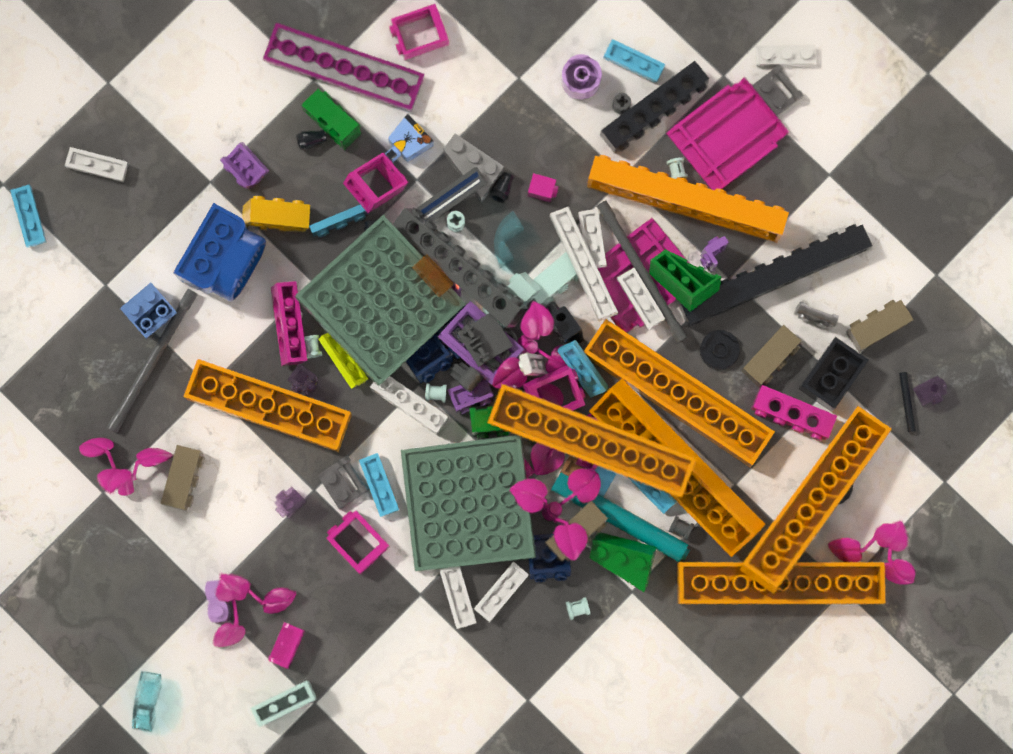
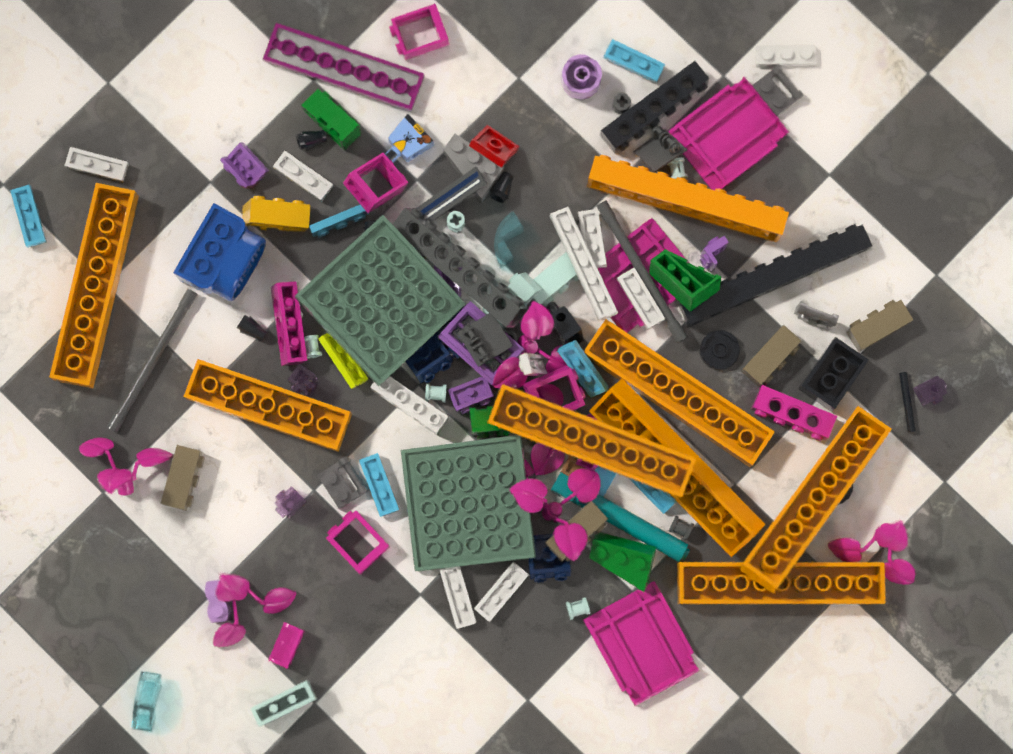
medium blue slope [120,282,177,339] -> none
clear orange slope [412,254,454,297] -> none
dark grey piece [450,362,484,393] -> none
dark pink brick [528,173,559,203] -> none
none -> light orange brick [49,183,139,389]
none -> black cone [237,315,268,341]
none -> white plate [273,151,333,202]
none -> red tile [469,125,520,168]
none -> dark pink piece [583,581,699,706]
none -> dark grey hinge [633,126,687,172]

